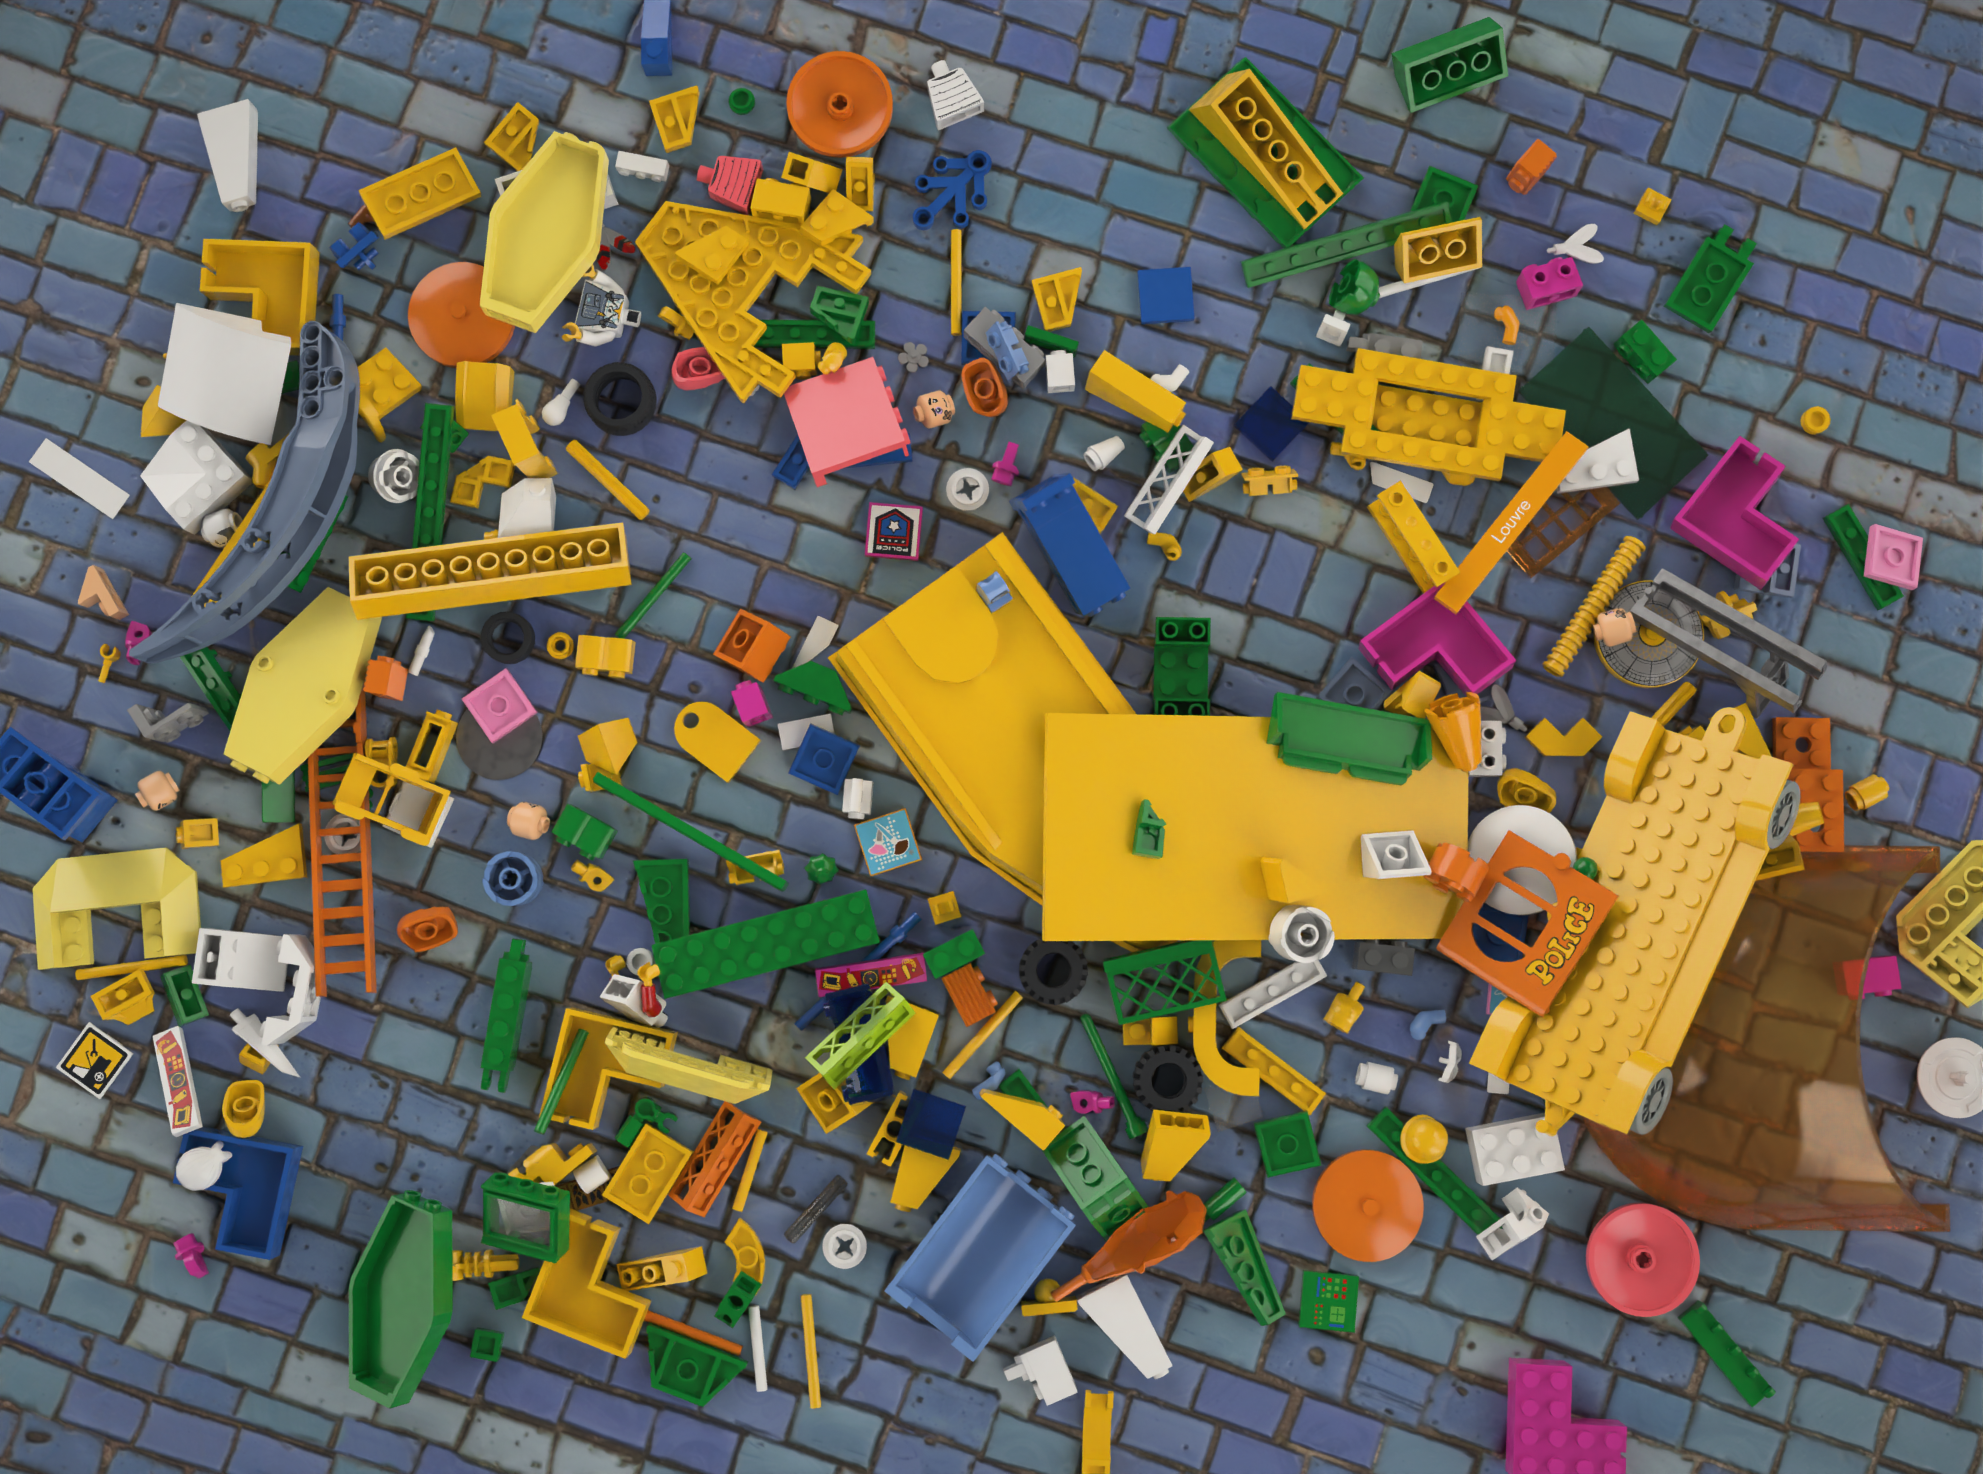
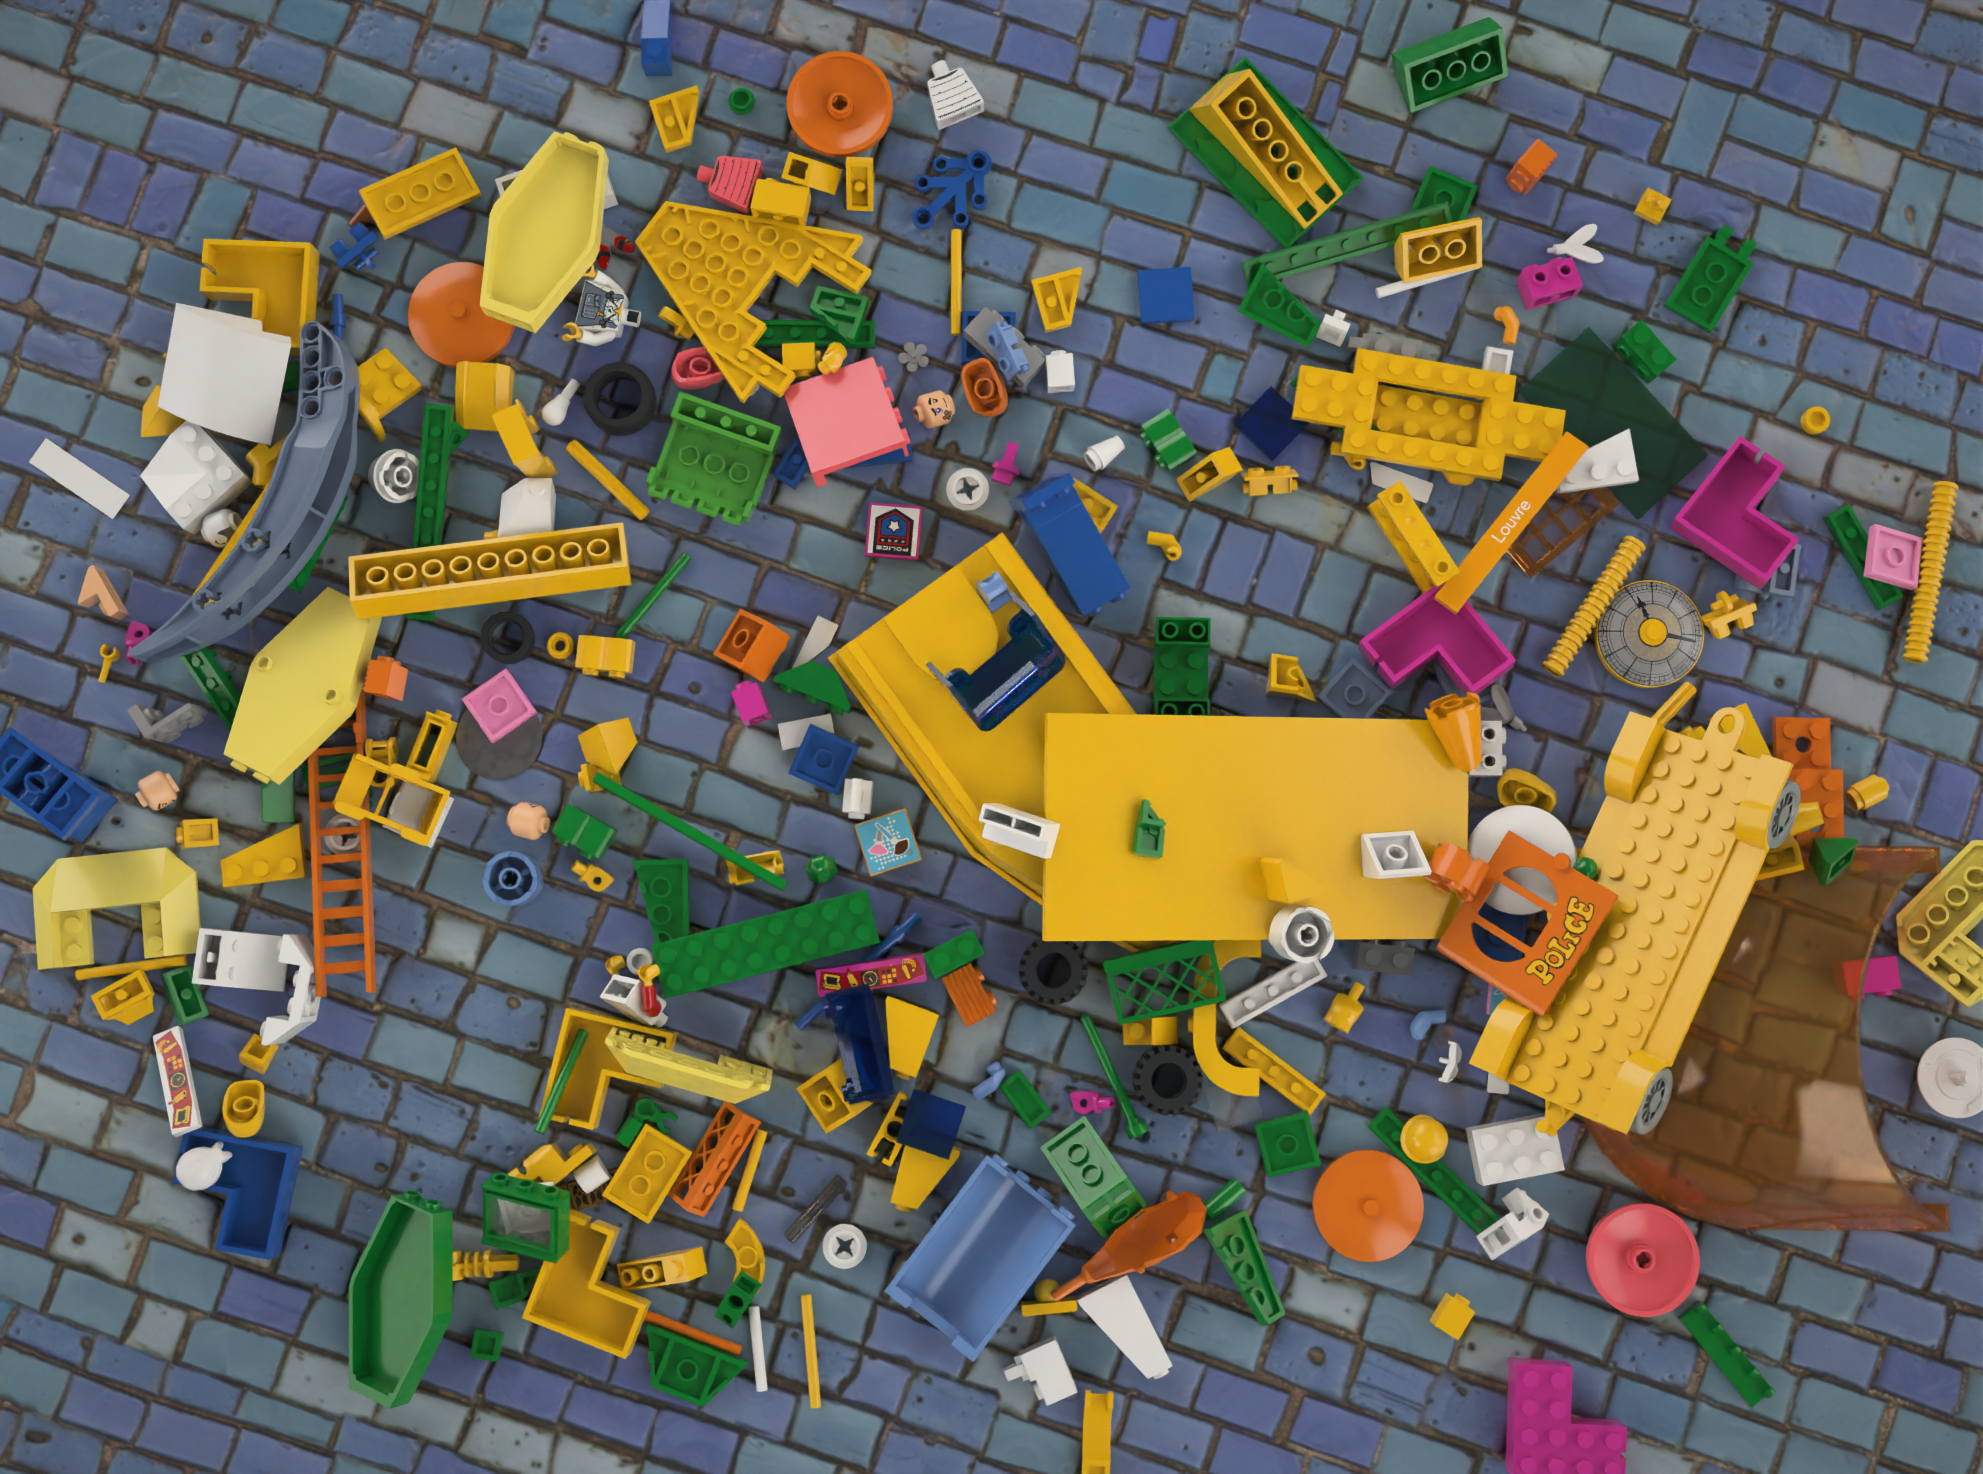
piece [56,1022,133,1099] -> none
dark pink piece [173,1233,209,1279] -> none
white slope [197,99,258,212] -> none
white bar [230,1008,301,1078] -> none
orange piece [397,906,458,953] -> none
white piece [408,625,435,676] -> none
yellow tile [450,456,515,509] -> none
green hinge [480,938,532,1093] -> none
yellow wing [484,102,539,171] -> none
white piece [615,151,669,182] -> none
yellow tile [674,702,761,783] -> none
yellow wing [675,226,749,285] -> none
yellow wing [800,189,874,246] -> none
lime fence [805,982,915,1090] -> none
yellow tile [928,891,961,925] -> none
yellow bar [942,991,1023,1079] -> none
yellow slope [979,1088,1065,1151] -> none
green tile [1025,325,1079,357] -> none
yellow slope [1085,350,1186,433] -> none
white fence [1124,425,1214,535] -> none
yellow slope [1140,1110,1211,1182] -> none
white arm [1150,364,1189,392] -> none
green slope [1267,692,1432,786] -> none
green tile [1298,1270,1359,1333] -> none
green cylinder [1329,259,1380,315] -> none
white brick [1355,1062,1398,1095] -> none
yellow slope [1384,671,1441,719] -> none
yellow tile [1524,718,1602,757] -> none
light nougat head [1593,608,1636,647] -> none
flat silver piece [1630,568,1827,719] -> none
none -> bright green slope [646,391,781,526]
none -> windscreen [926,591,1066,731]
none -> white piece [979,803,1060,859]
none -> green wing [1237,263,1321,348]
none -> yellow slope [1266,653,1319,703]
none -> yellow brick [1429,1292,1475,1340]
none -> green slope [1808,838,1858,886]
none -> yellow piece [1902,481,1959,663]

